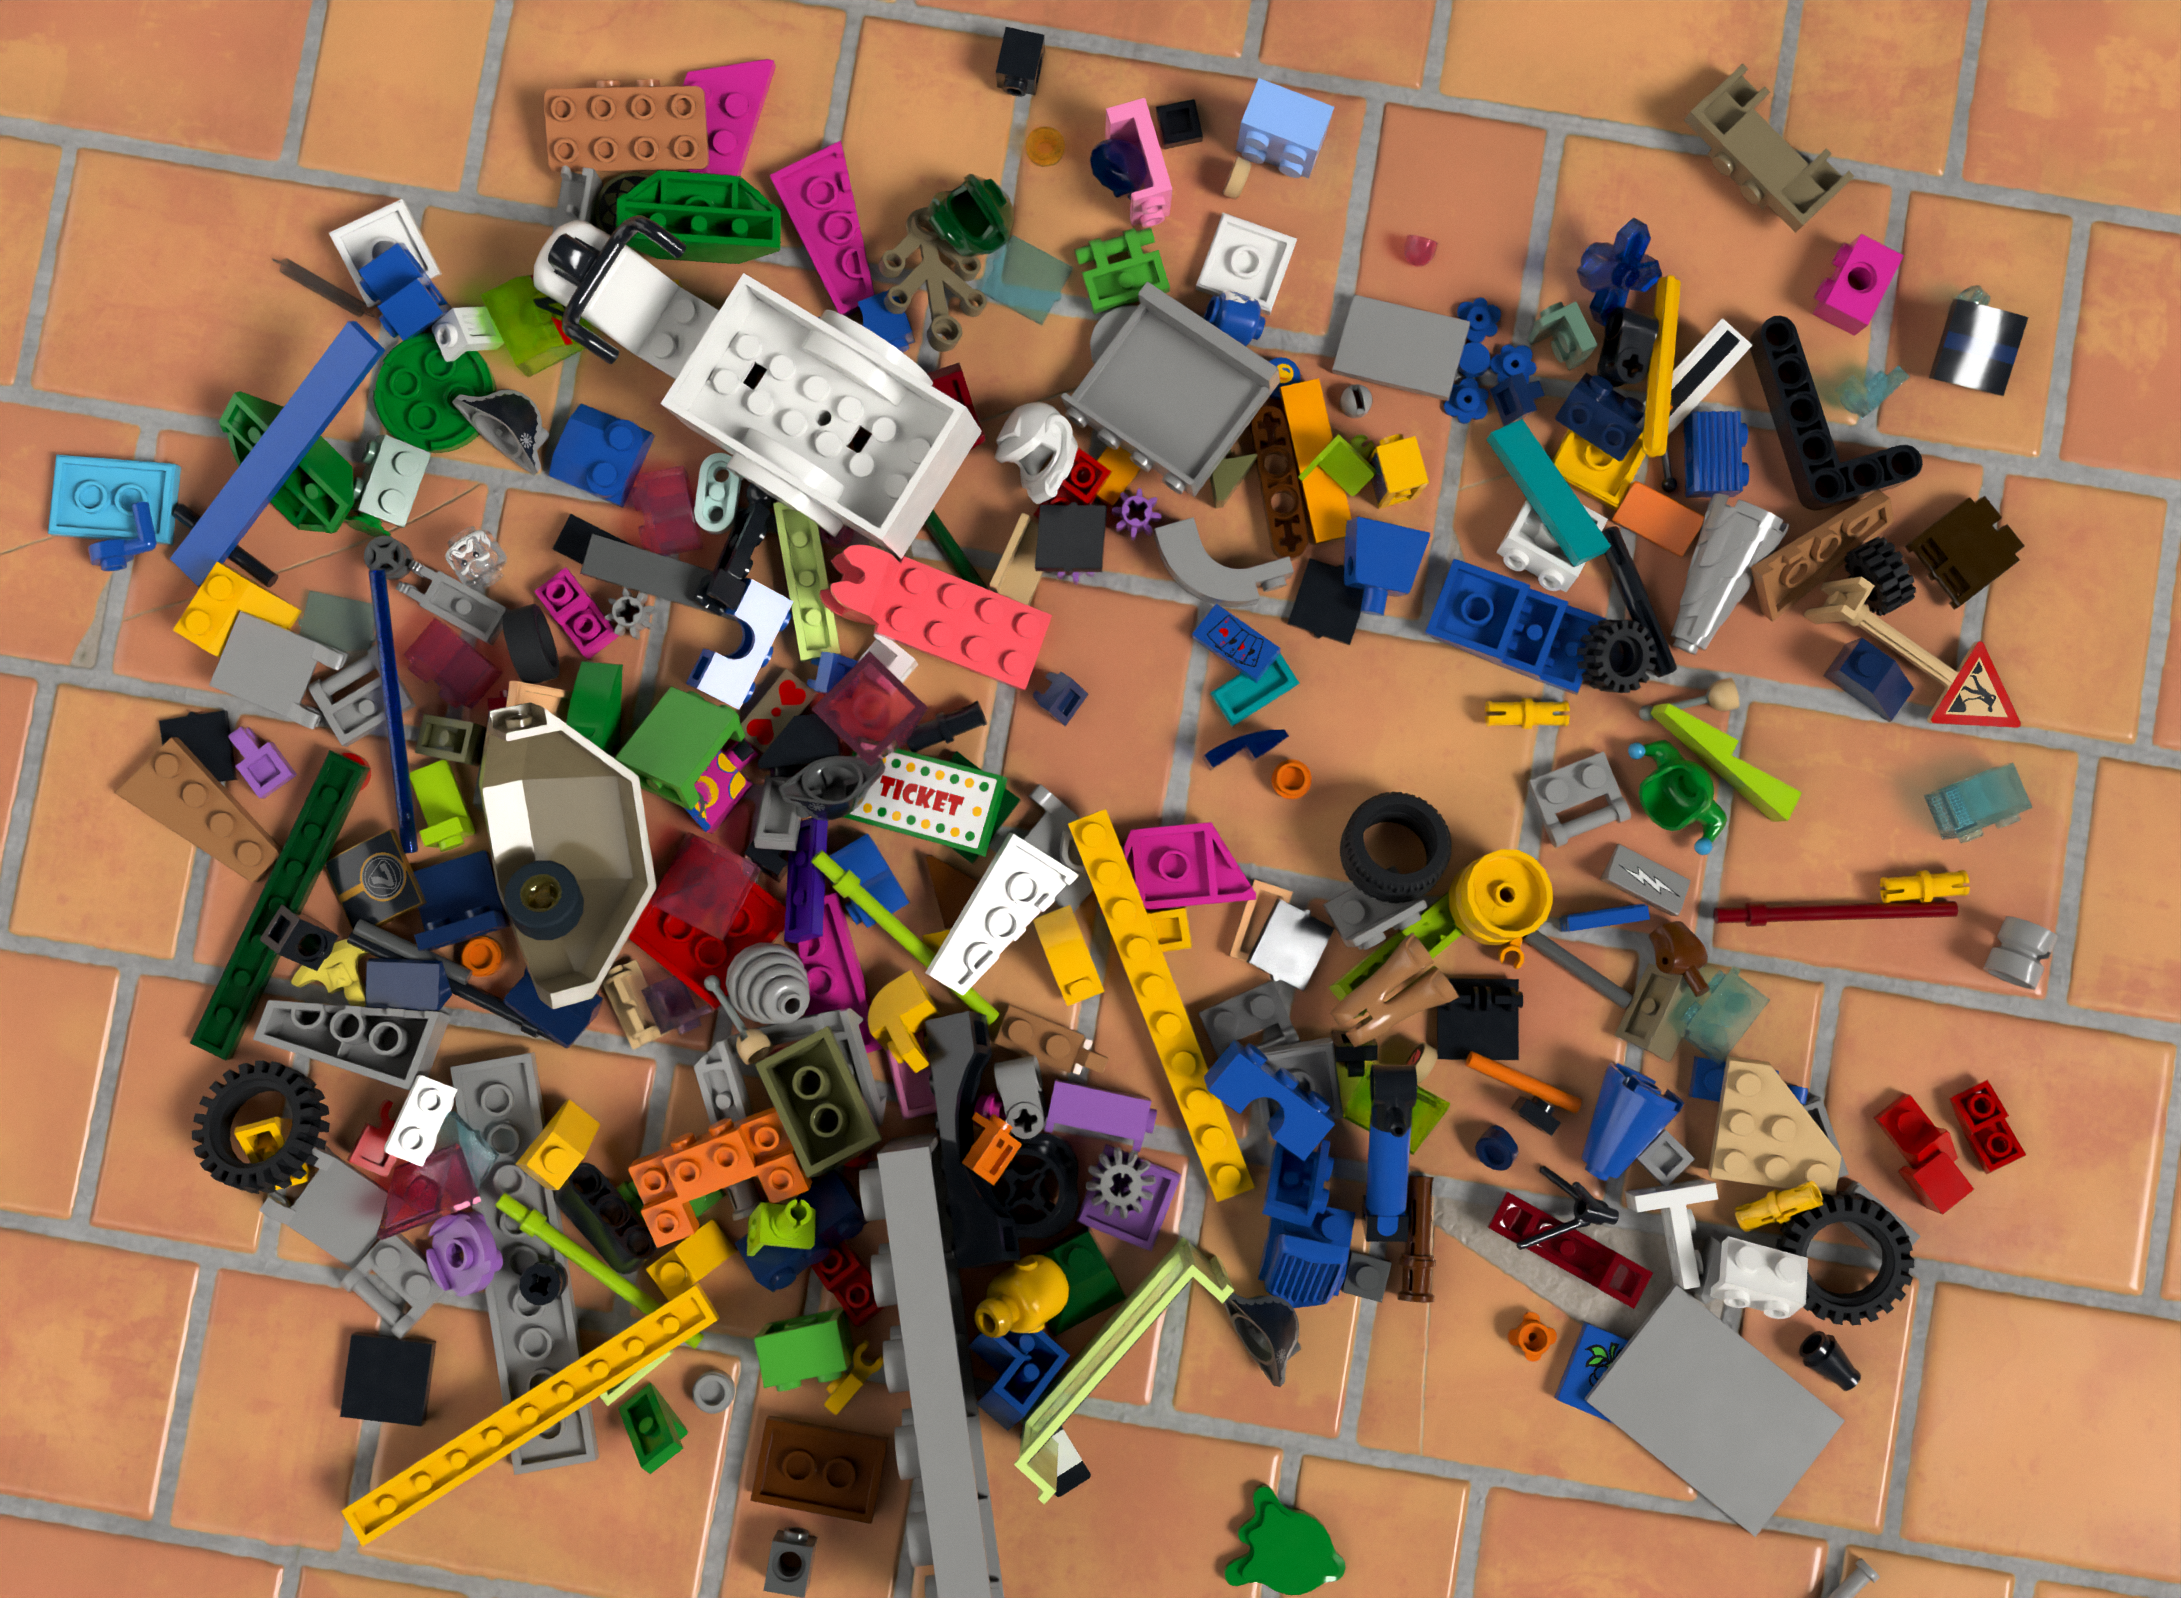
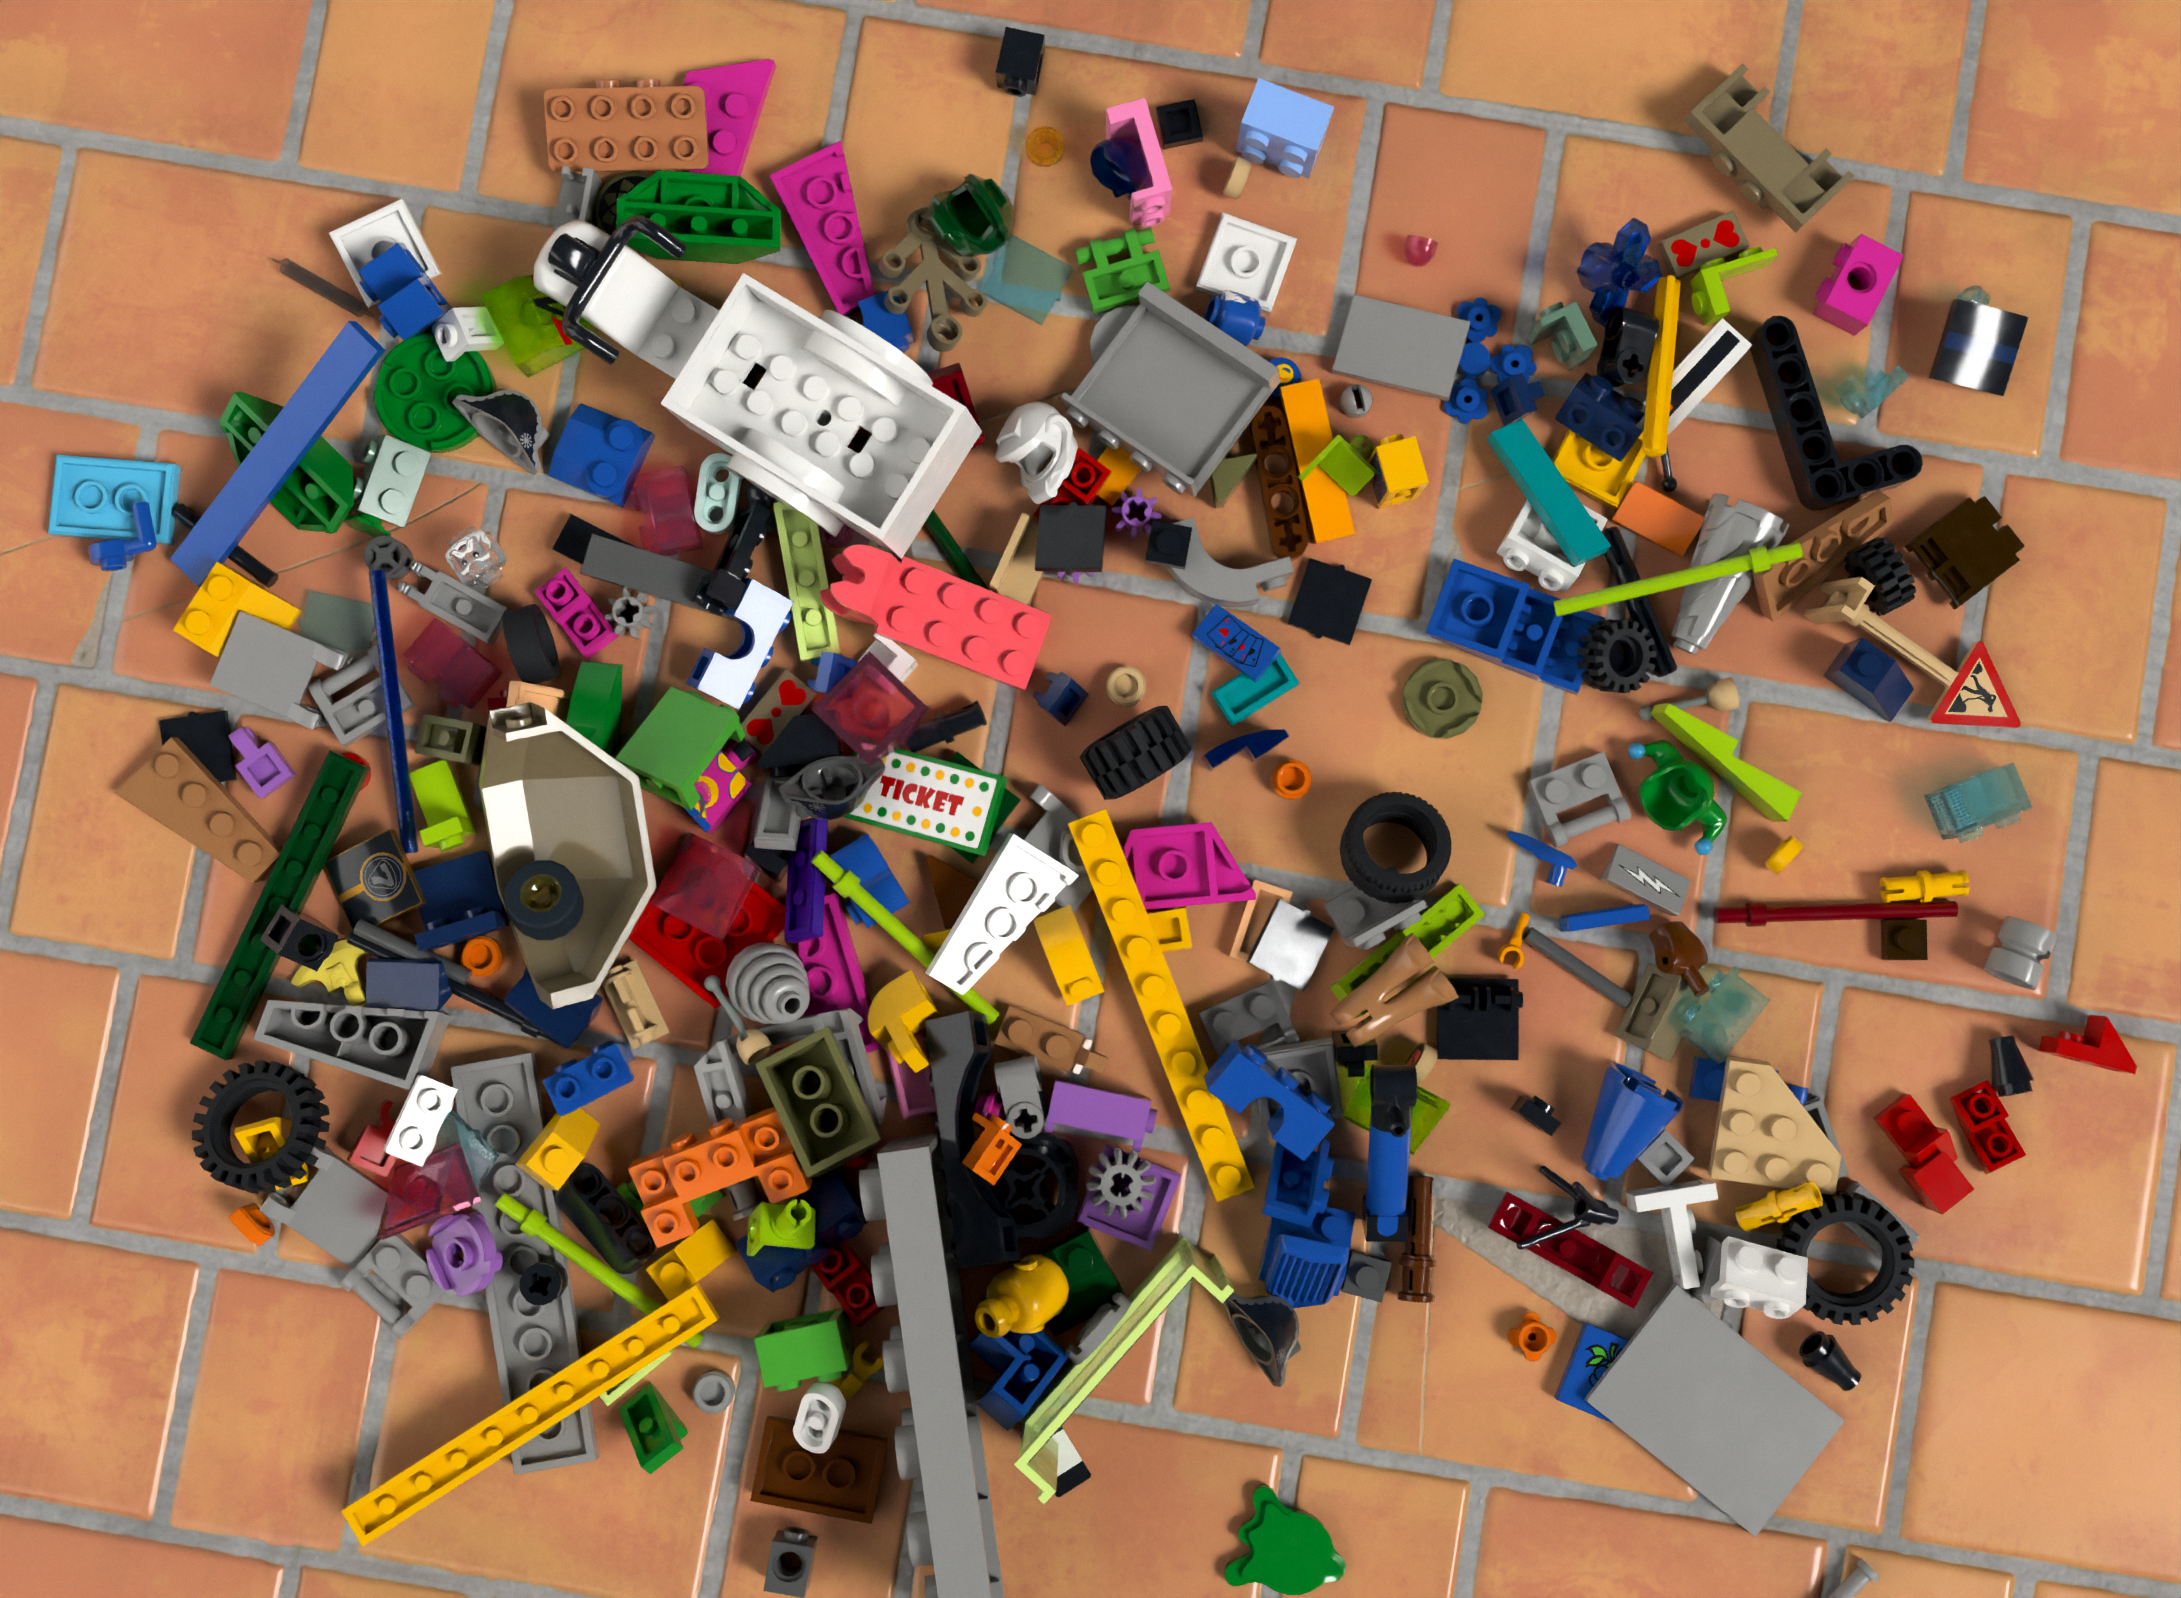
black tile [340,1332,436,1427] -> none
bracket [641,976,712,1035] -> none
blue torso [1344,517,1430,616] -> none
yellow wheel [1449,849,1553,945] -> none
orange bar [1465,1051,1582,1114] -> none
dark blue tile [1475,1125,1519,1171] -> none
yellow pin [1485,698,1570,729] -> none
blue brick [1683,411,1749,498] -> none
none -> orange tile [228,1203,275,1246]
none -> blue bracket [542,1041,635,1116]
none -> white plate [793,1382,846,1453]
none -> light grey tile [1065,1292,1131,1365]
none -> black tyre [1079,706,1192,800]
none -> tan tile [1106,666,1146,707]
none -> black plate [1145,520,1192,570]
none -> olive tile [1401,659,1483,739]
none -> blue bar [1506,831,1577,887]
none -> lime bar [1553,542,1803,617]
none -> dark tan tile [1658,211,1749,279]
none -> lime bracket [1690,247,1778,326]
none -> yellow tile [1765,835,1804,875]
none -> dark brown plate [1881,920,1928,960]
none -> black cone [1989,1036,2034,1097]
none -> red slope [2039,1015,2137,1074]

